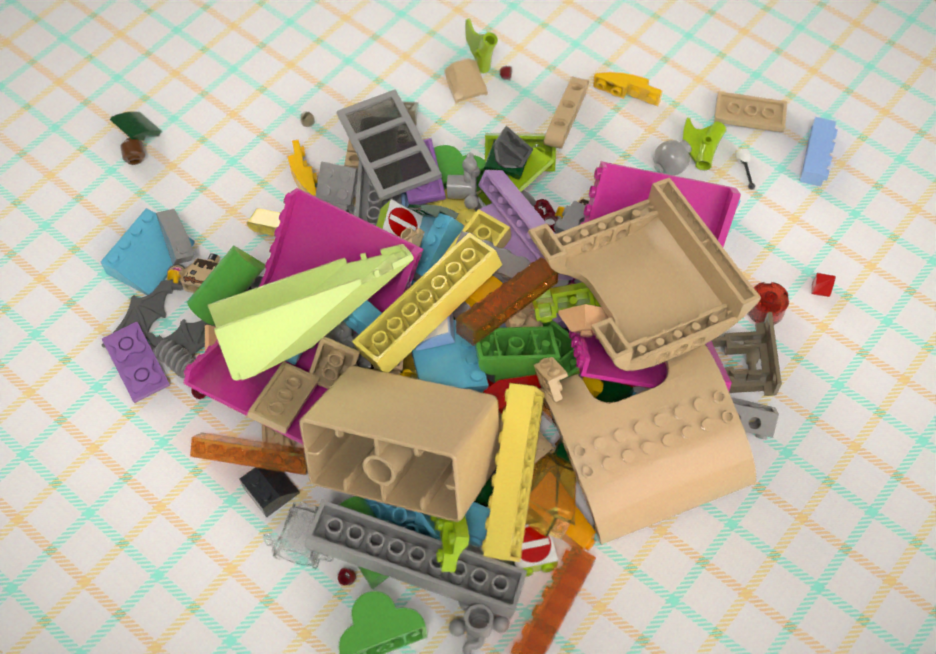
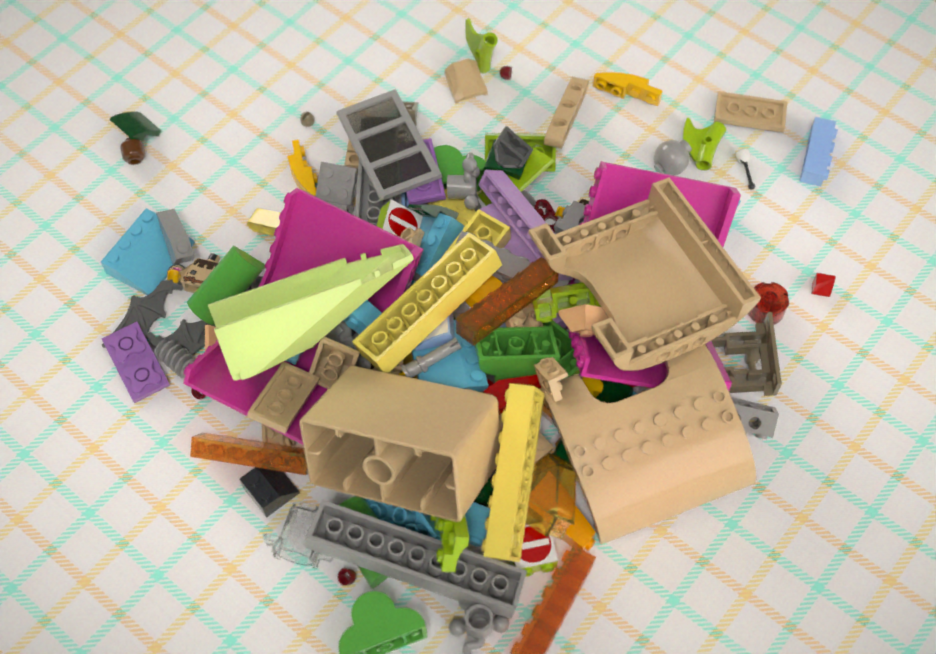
none -> light grey pin [401,337,462,378]

